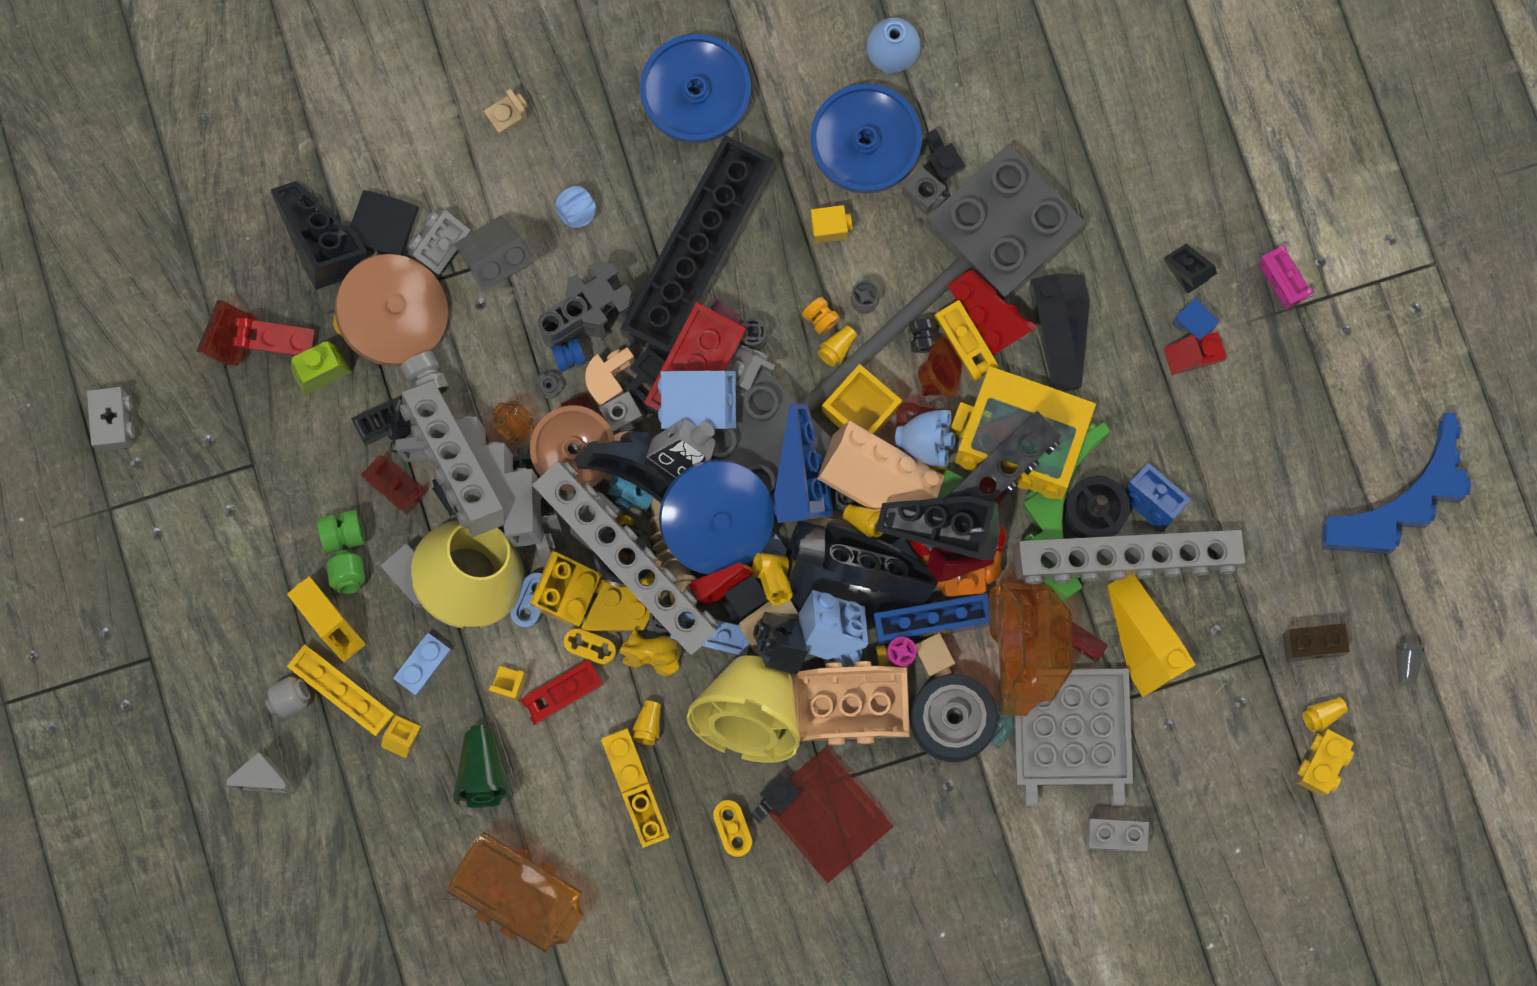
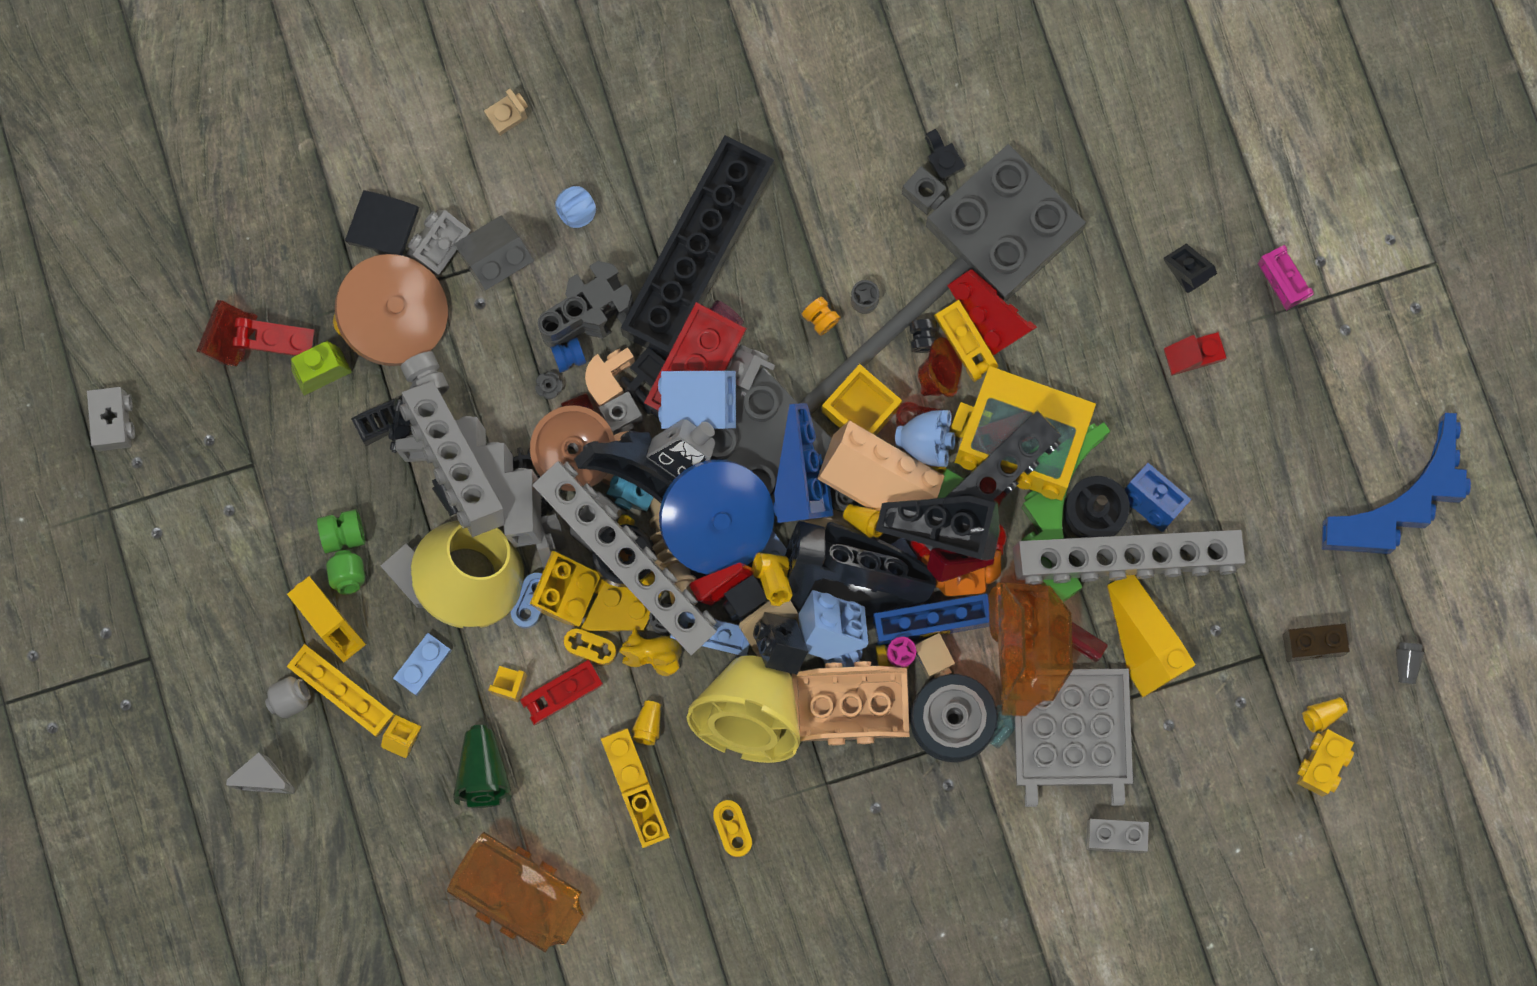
black wedge [271,181,367,290] -> none
clear red hinge [361,455,427,516] -> none
clear orange head [492,400,534,442] -> none
blue dish [640,34,751,143] -> none
dark grey wheel [740,318,767,351] -> none
black plate [751,773,801,823] -> none
clear red piece [760,748,893,884] -> none
blue dish [810,84,922,194] -> none
yellow brick [811,205,852,244] -> none
yellow cone [817,325,857,367] -> none
light blue piece [866,17,920,74] -> none
black wedge [1028,273,1090,392] -> none
blue panel [1172,298,1219,341] -> none

